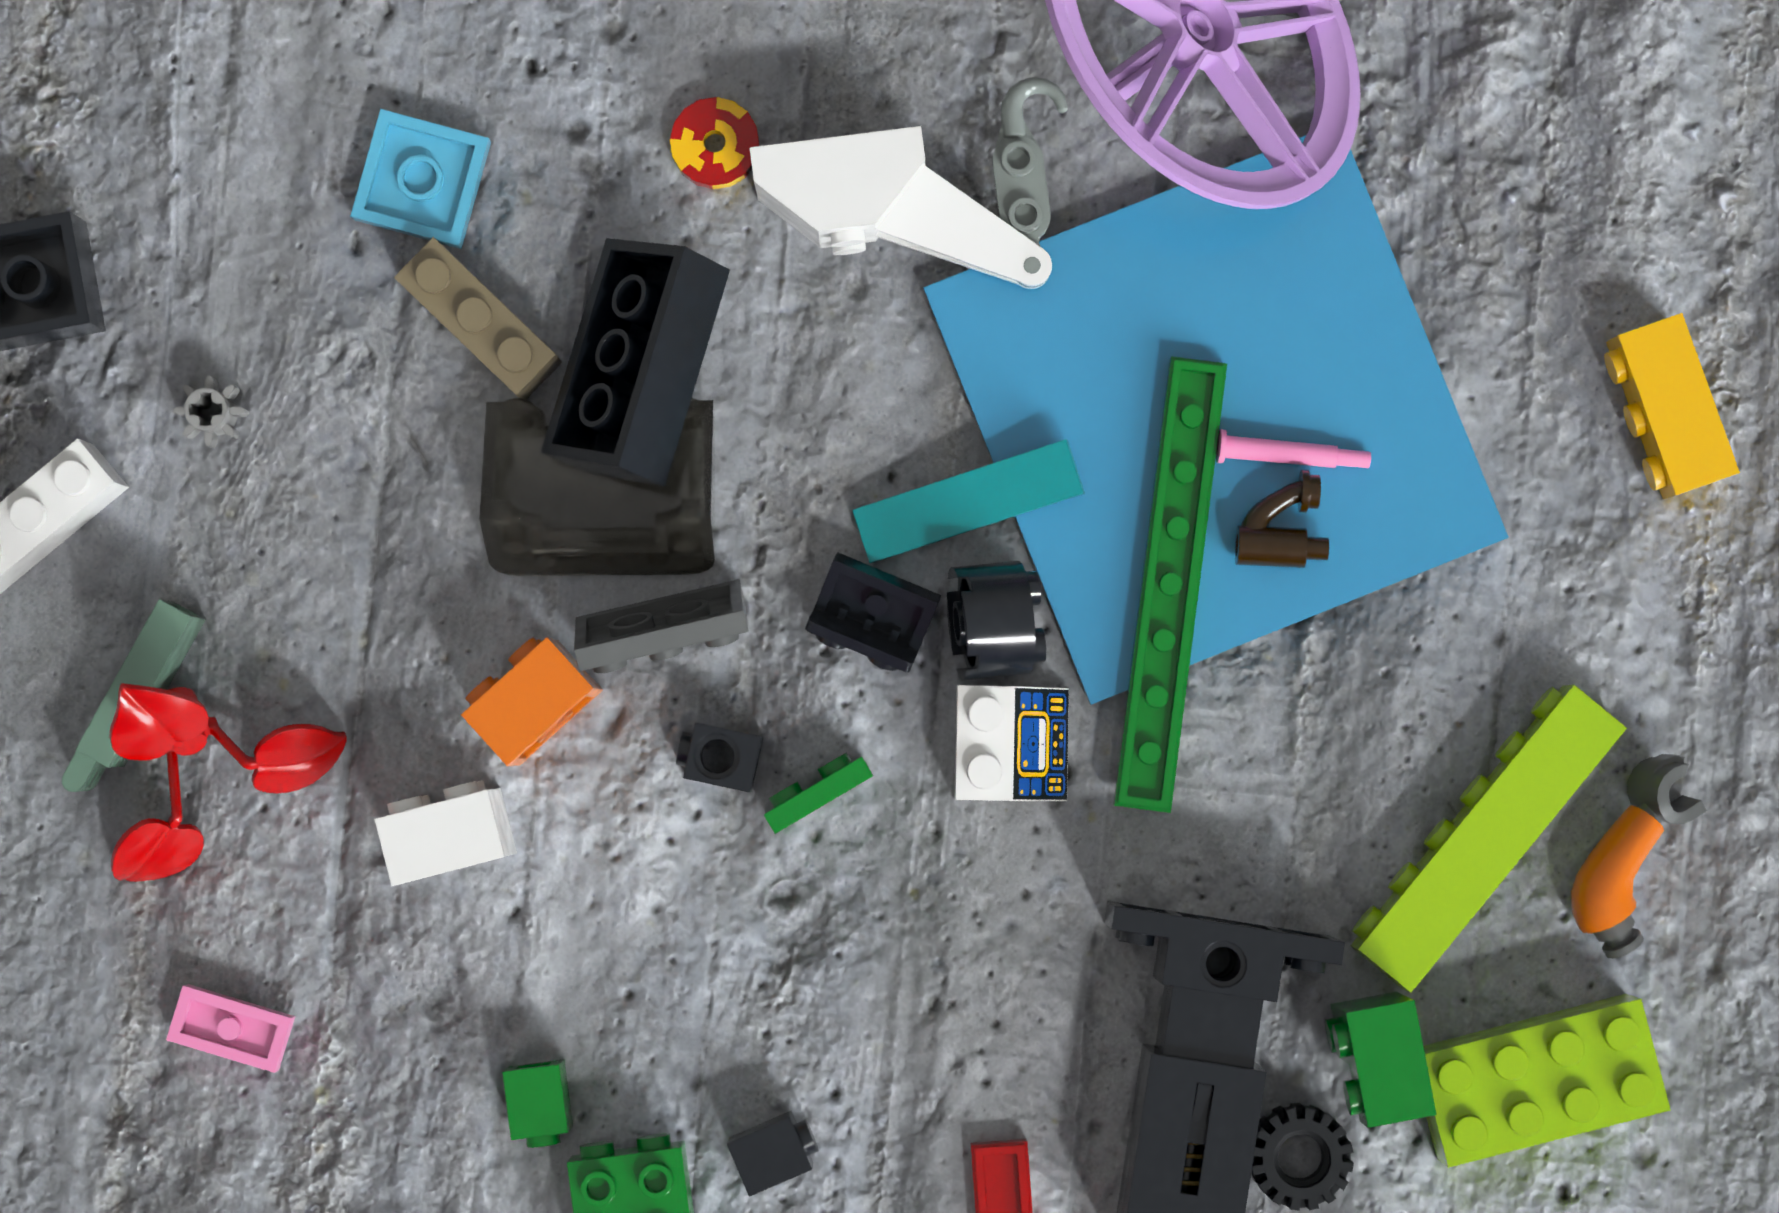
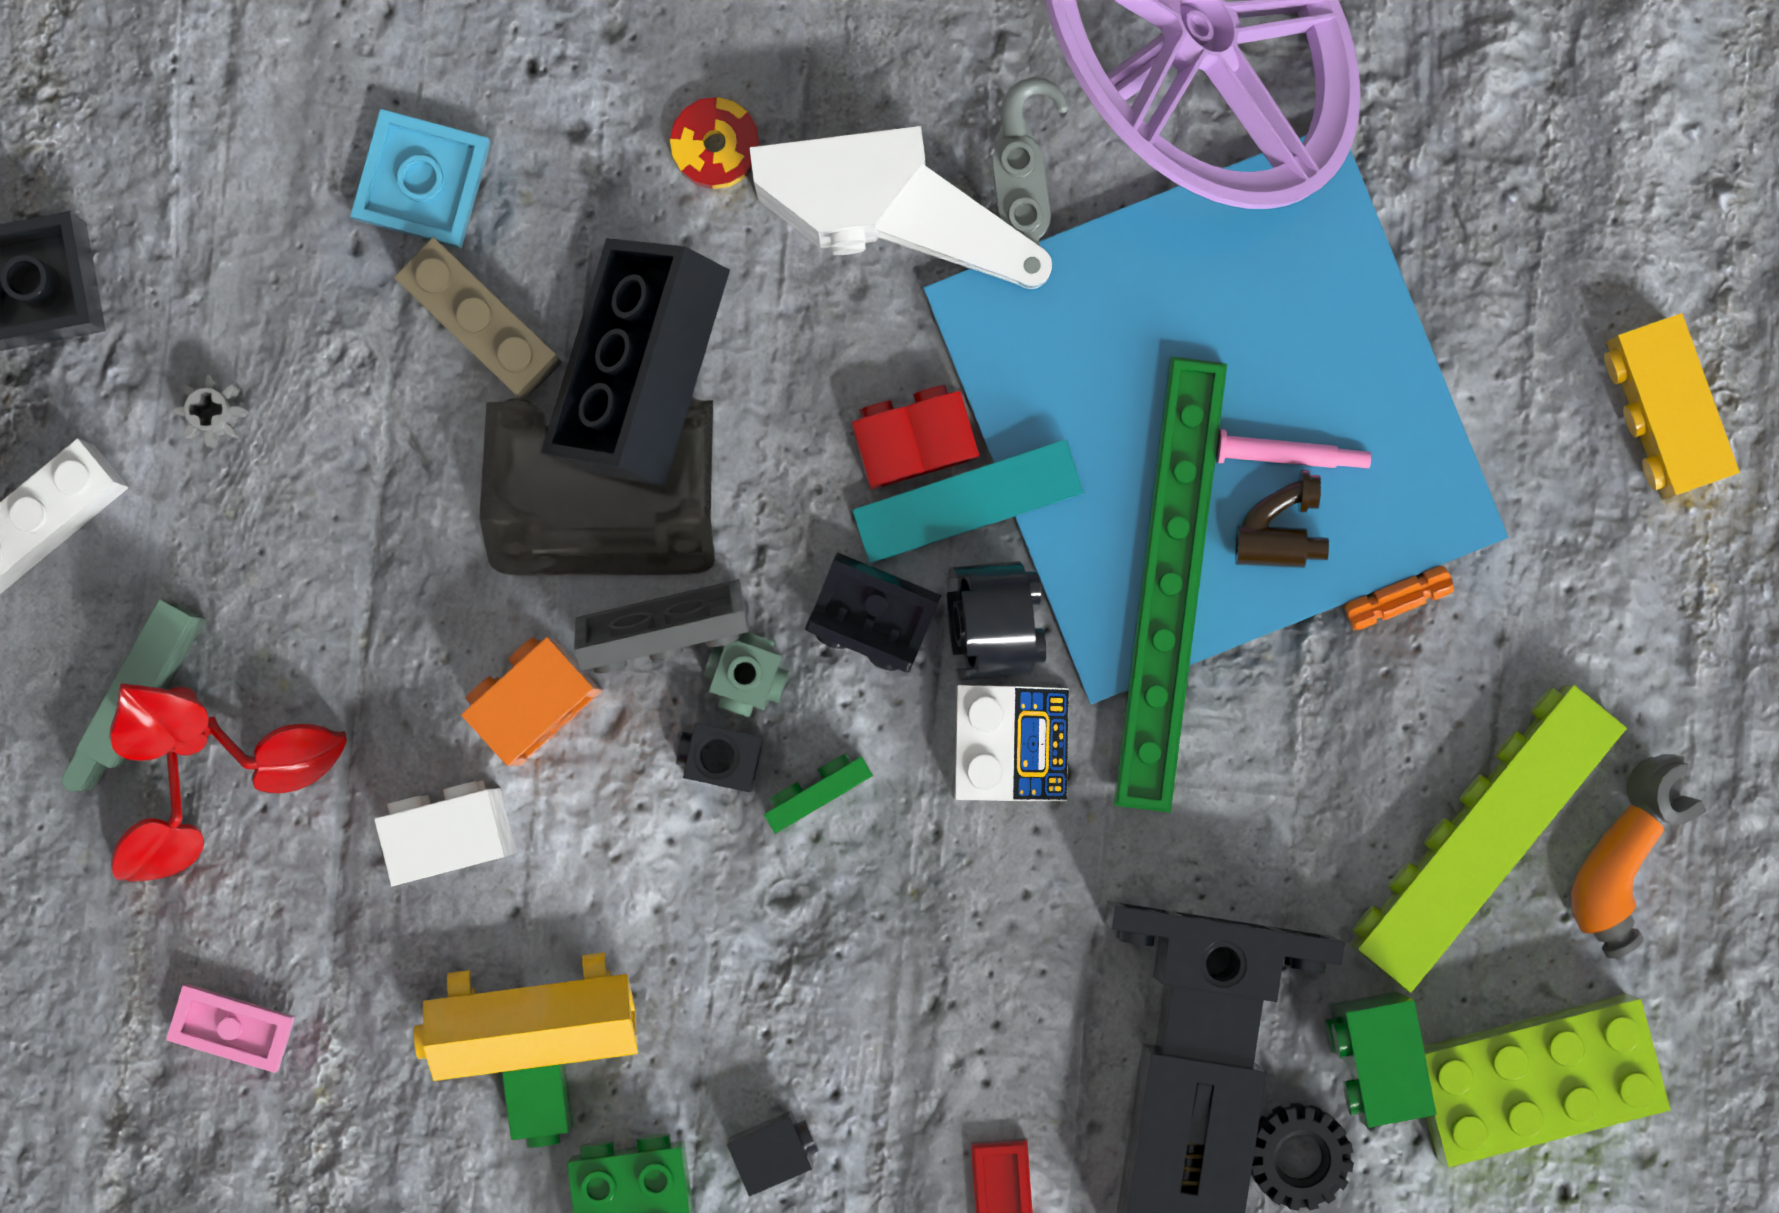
none -> yellow brick [414,952,638,1081]
none -> sand green brick [703,632,789,717]
none -> red brick [851,385,979,490]
none -> orange axle [1344,566,1454,630]

